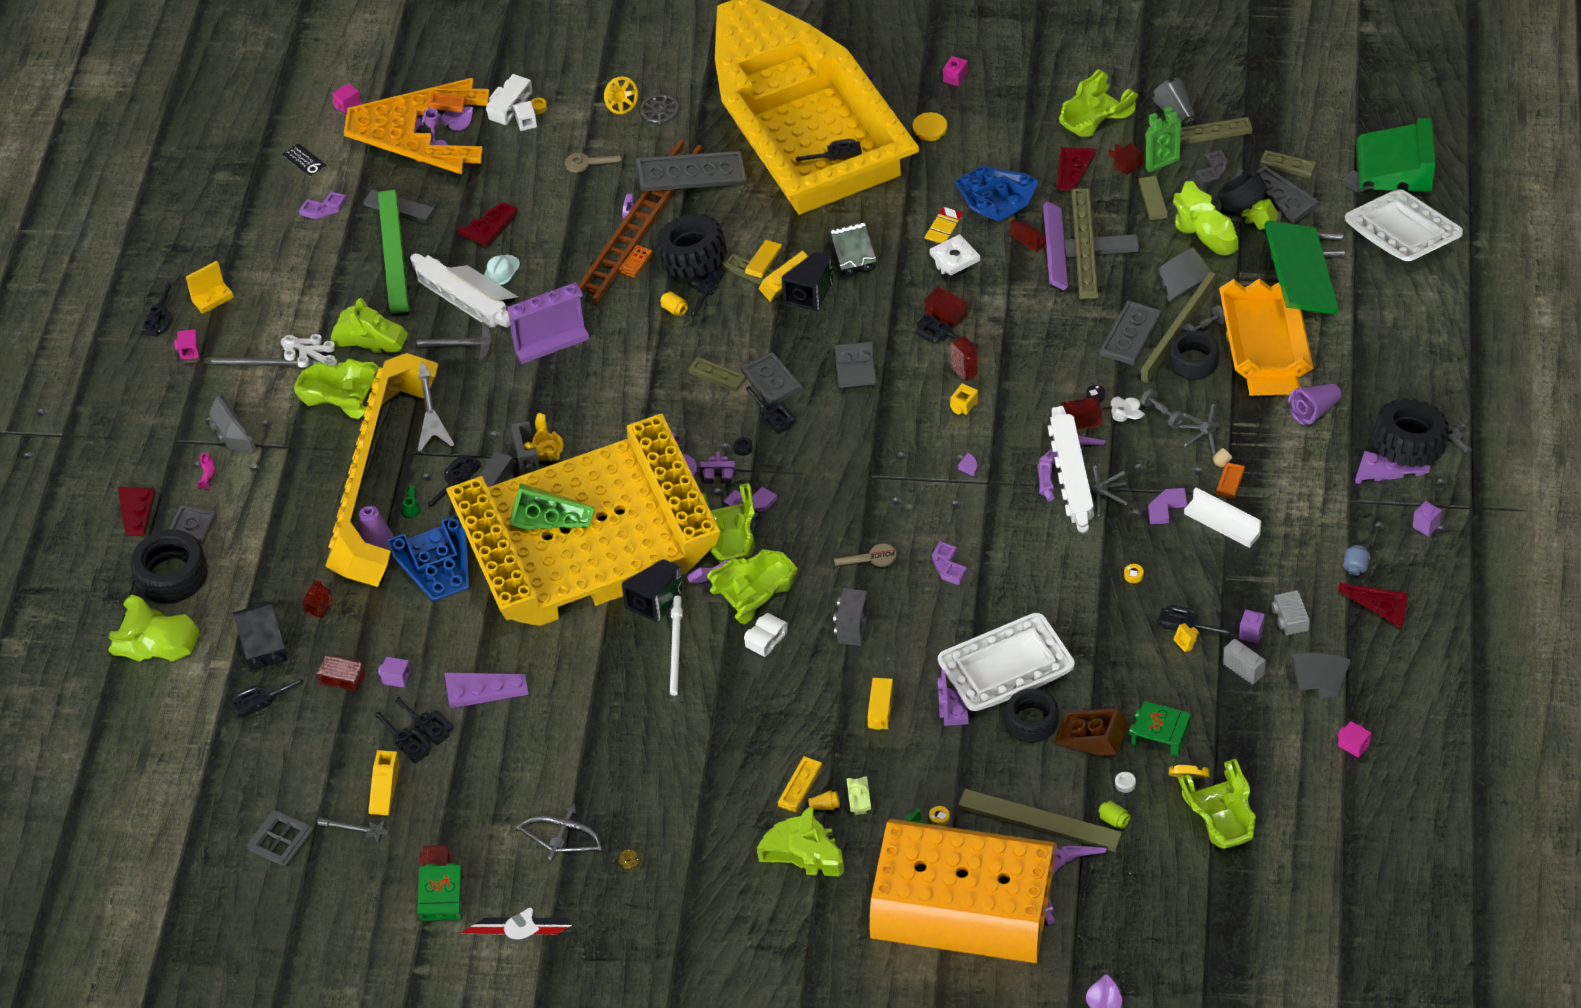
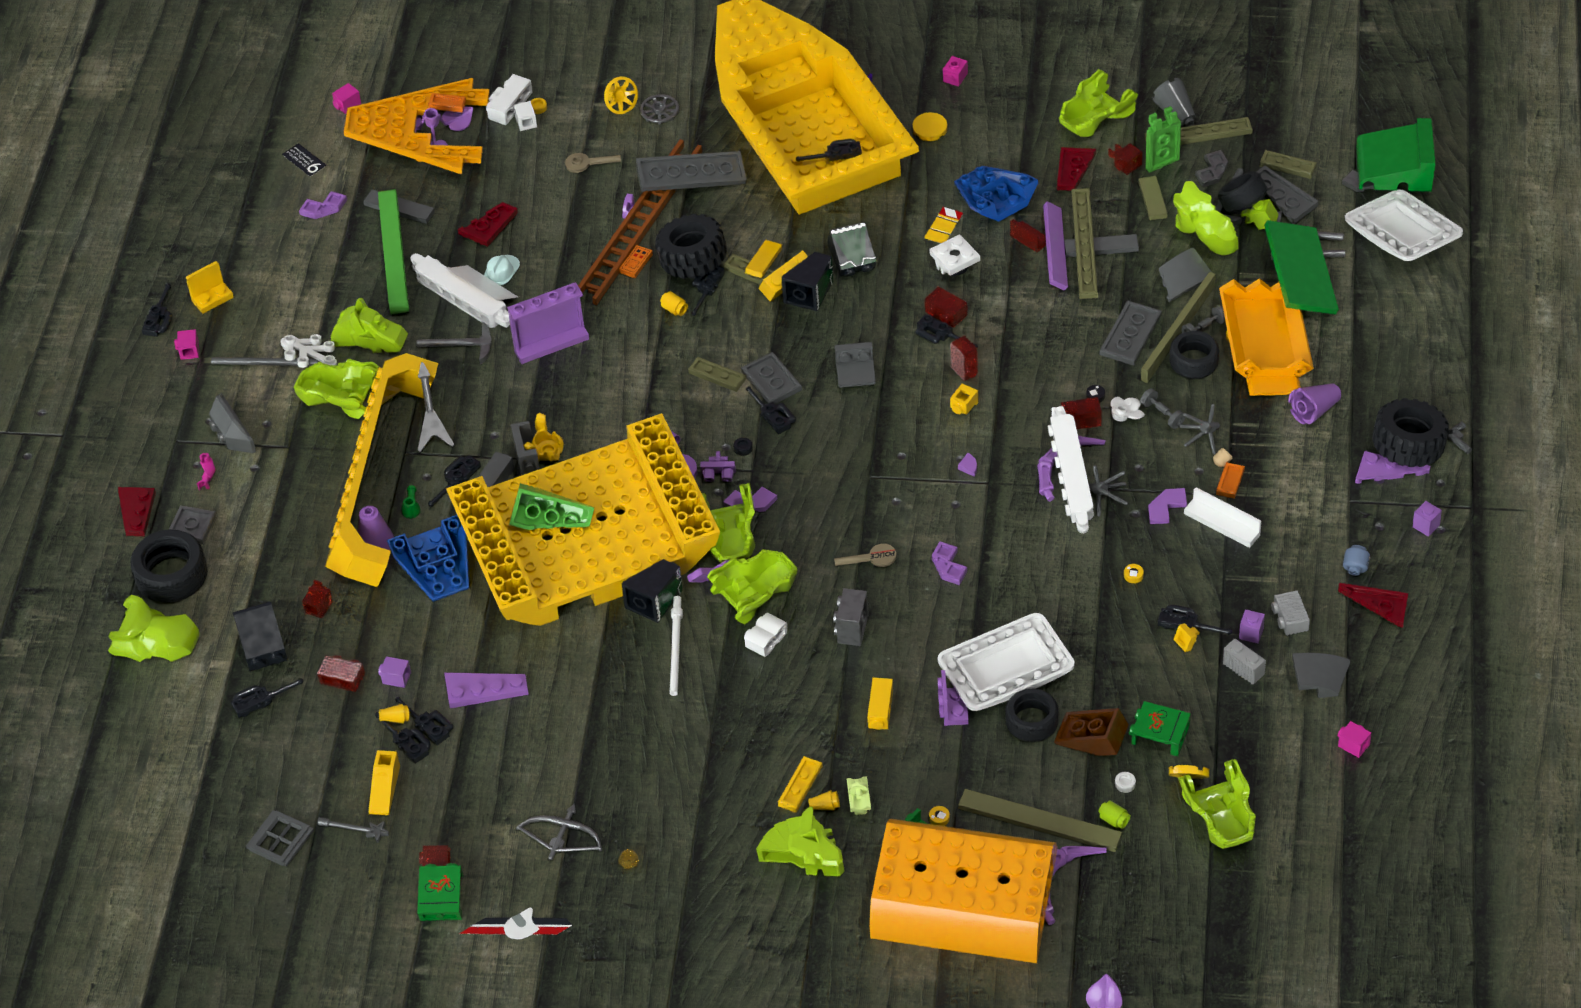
none -> yellow cone [379,704,409,724]

